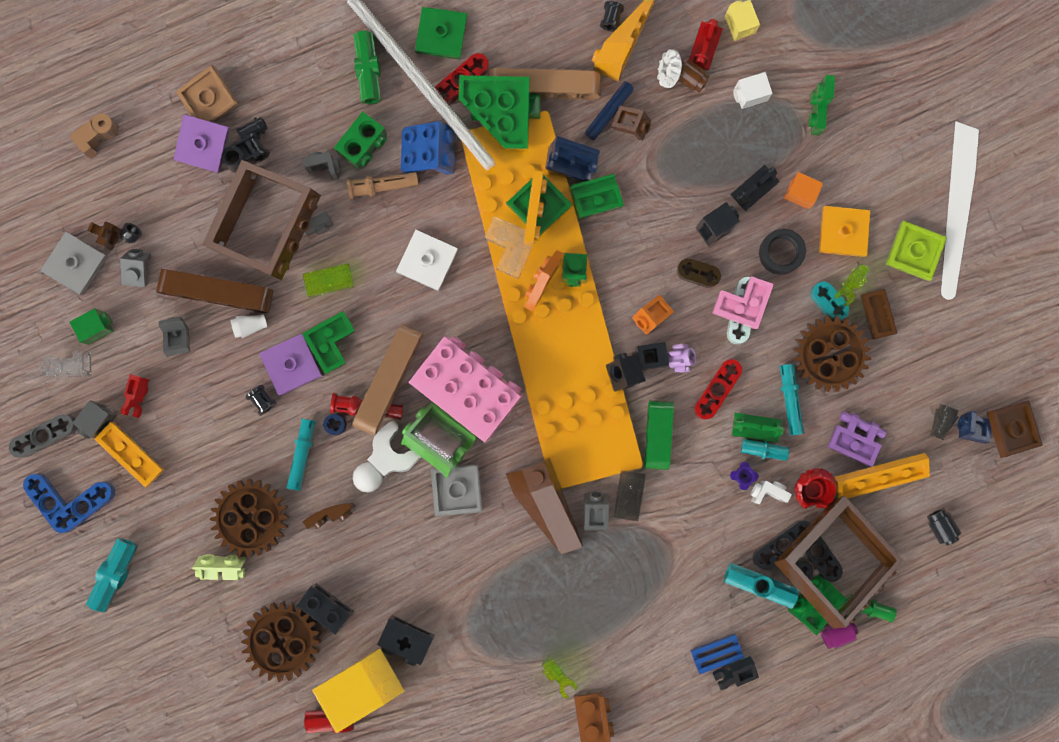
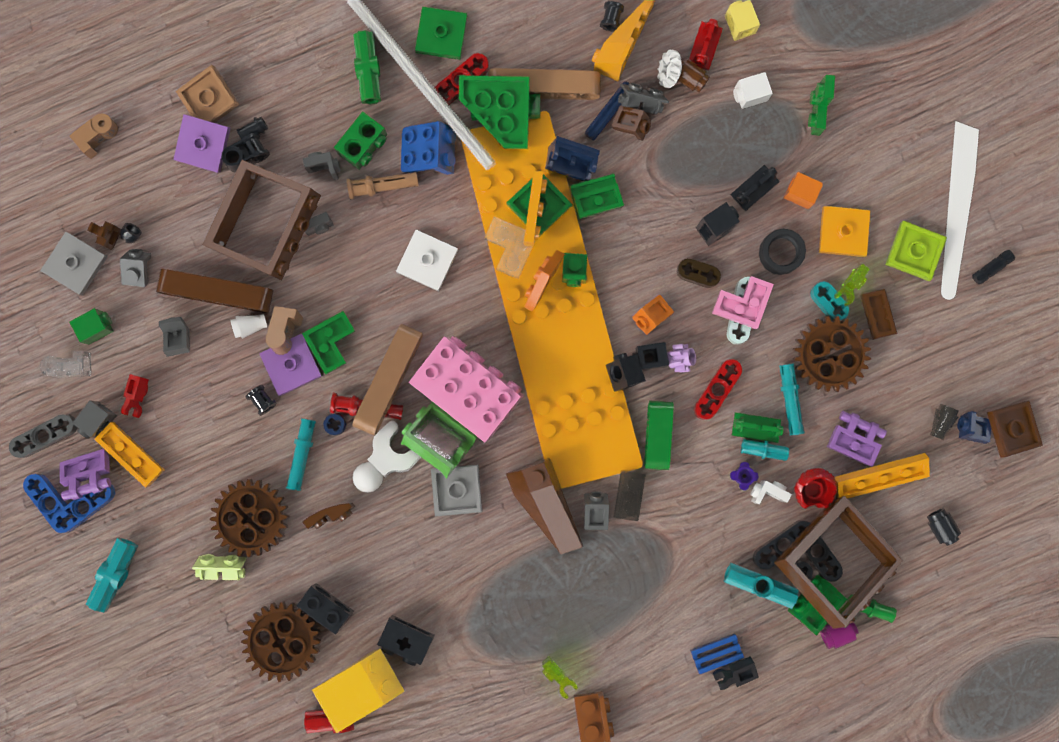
clear neon green plate [303,263,354,298] -> none
none -> medium lavender plate [60,449,111,501]
none -> medium nougat leg [266,306,303,355]
none -> dark grey hinge [618,83,669,114]
none -> black axle [972,250,1015,285]

